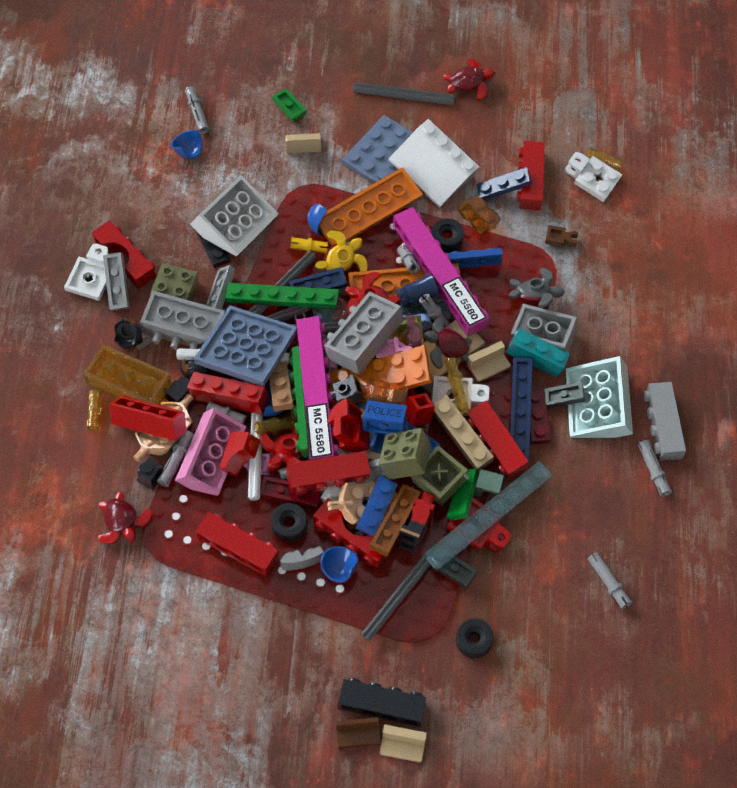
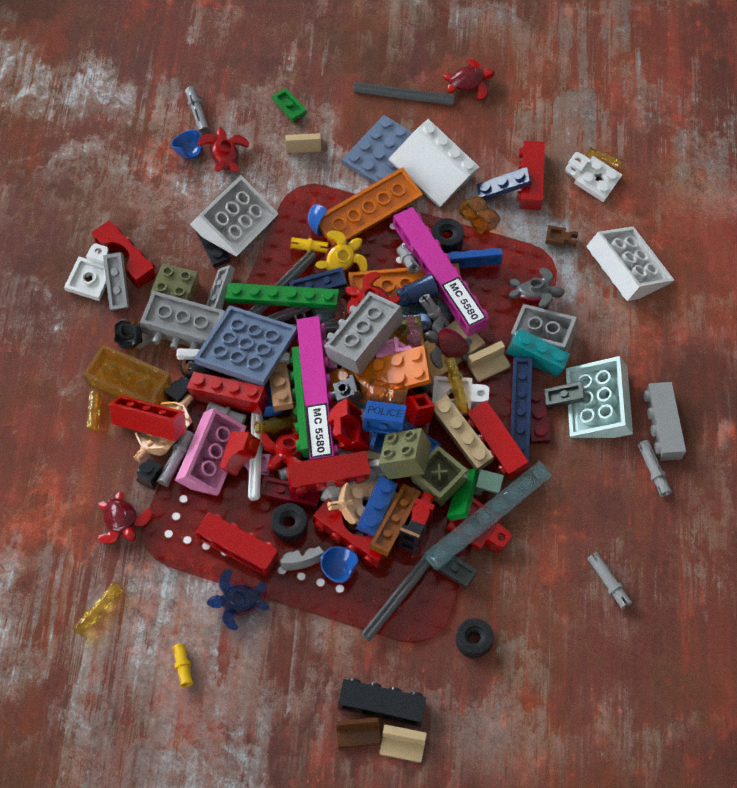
none -> clear yellow pin [73,581,124,637]
none -> yellow pin [172,643,194,688]
none -> red animal [198,127,249,172]
none -> clear blue animal [207,569,269,631]
none -> white slope [586,226,674,301]

